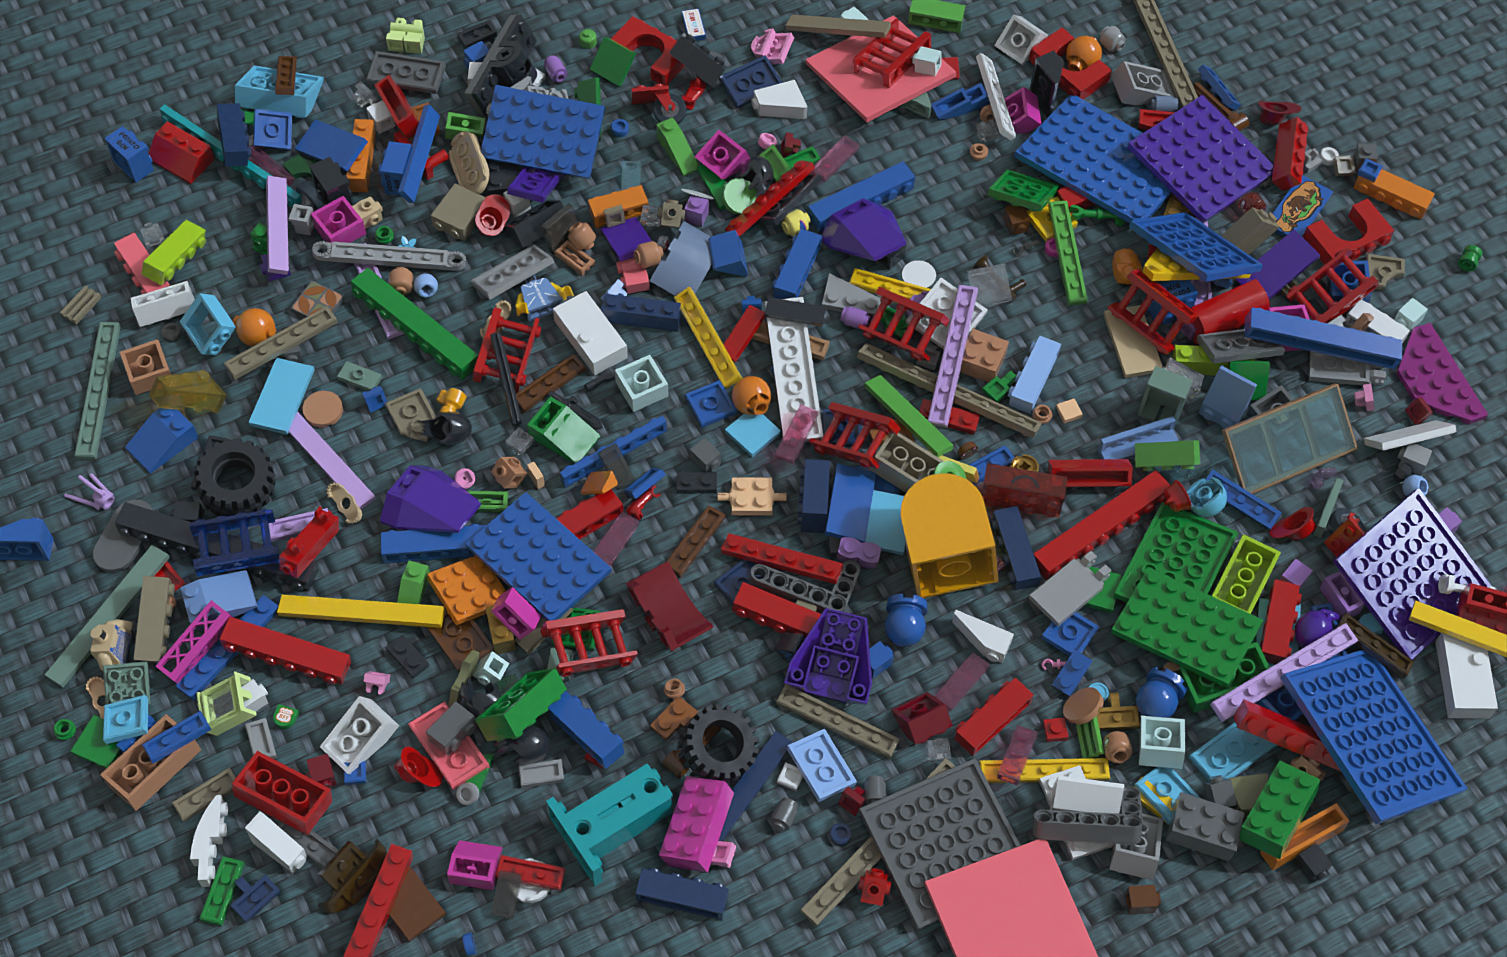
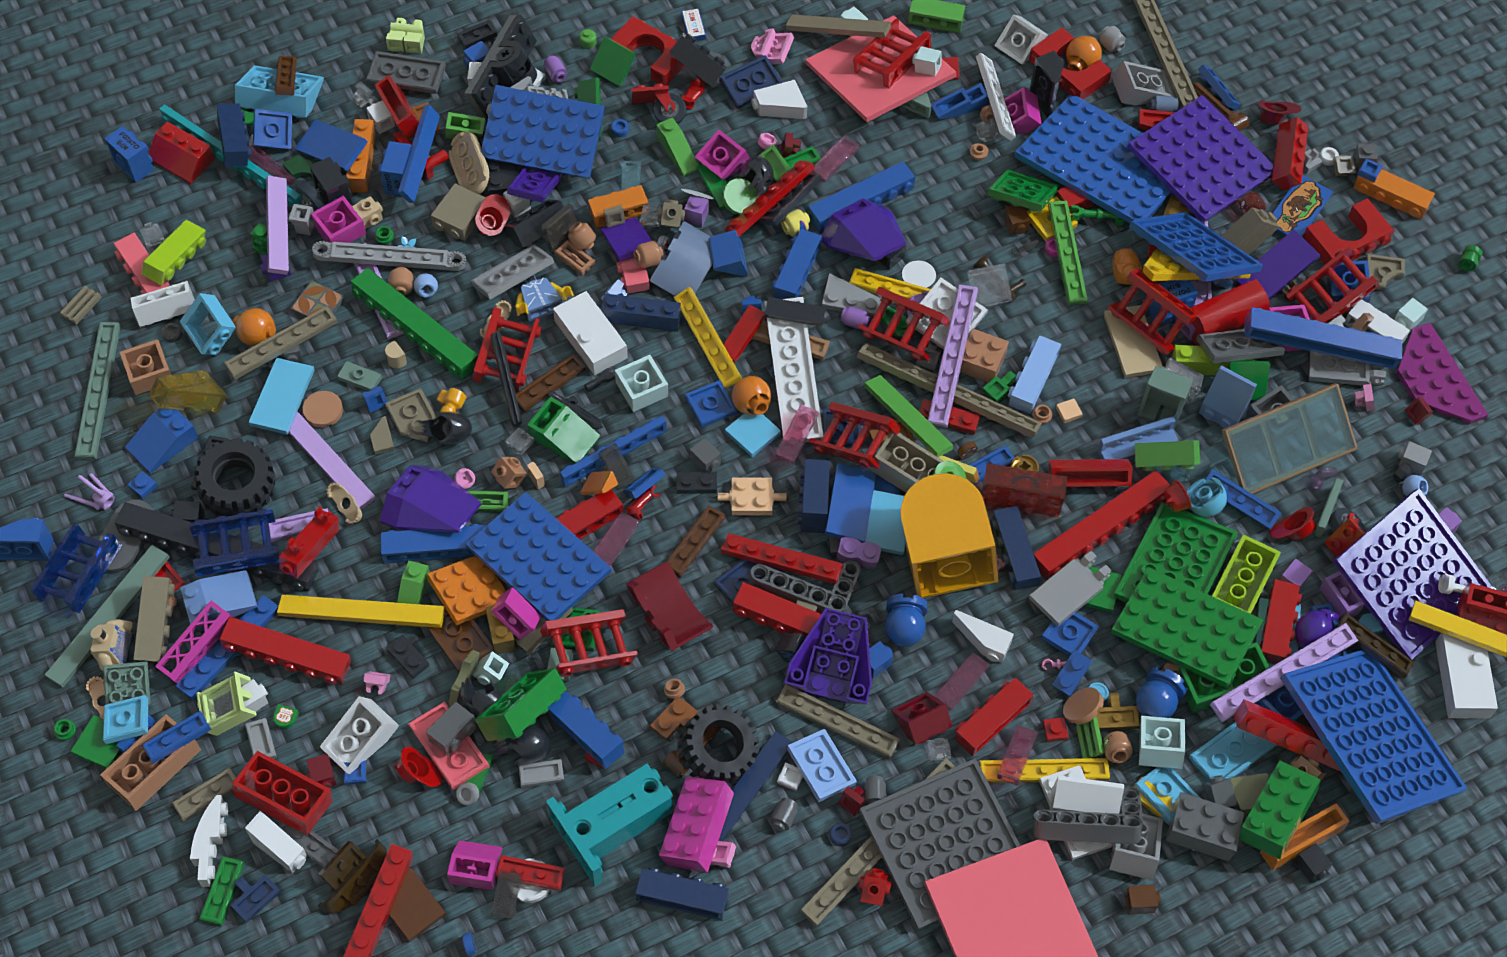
white tile [1364,420,1456,450] -> none
none -> clear blue fence [31,523,122,613]
none -> blue plate [128,471,158,499]
none -> dark tan tile [370,416,395,455]
none -> tan brick [385,341,407,368]

